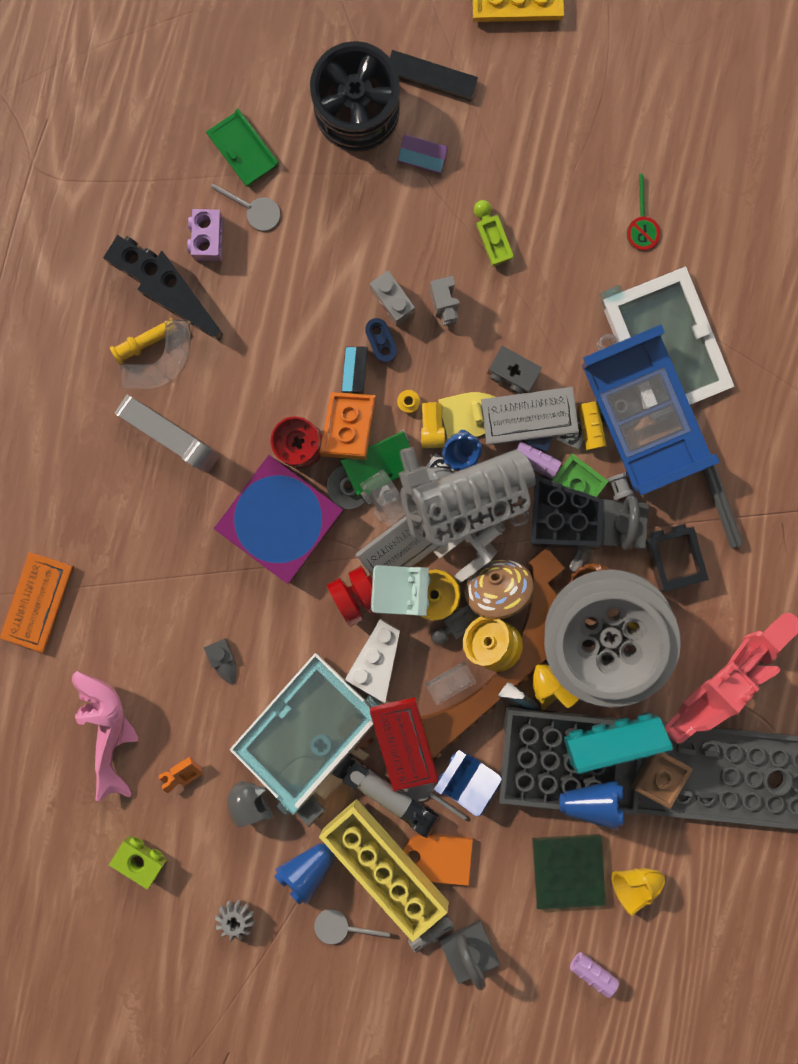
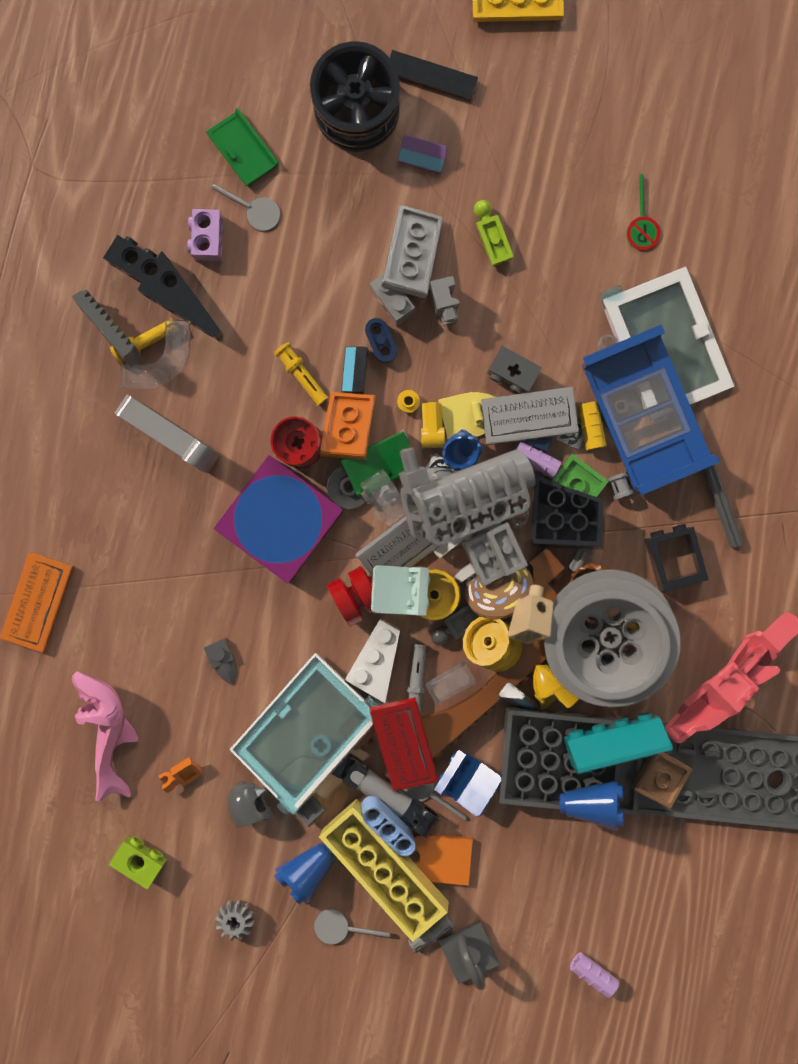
clear green plate [532,834,606,909] -> none
dark grey tile [603,495,649,551] -> none
yellow helmet [611,868,665,916] -> none
none -> dark grey gear [72,290,141,368]
none -> yellow pin [273,342,329,407]
none -> light blue beam [361,796,415,856]
none -> light grey tile [381,204,443,299]
none -> light grey pin [407,644,426,714]
none -> light grey slope [462,523,528,586]
none -> tan torso [507,585,553,644]

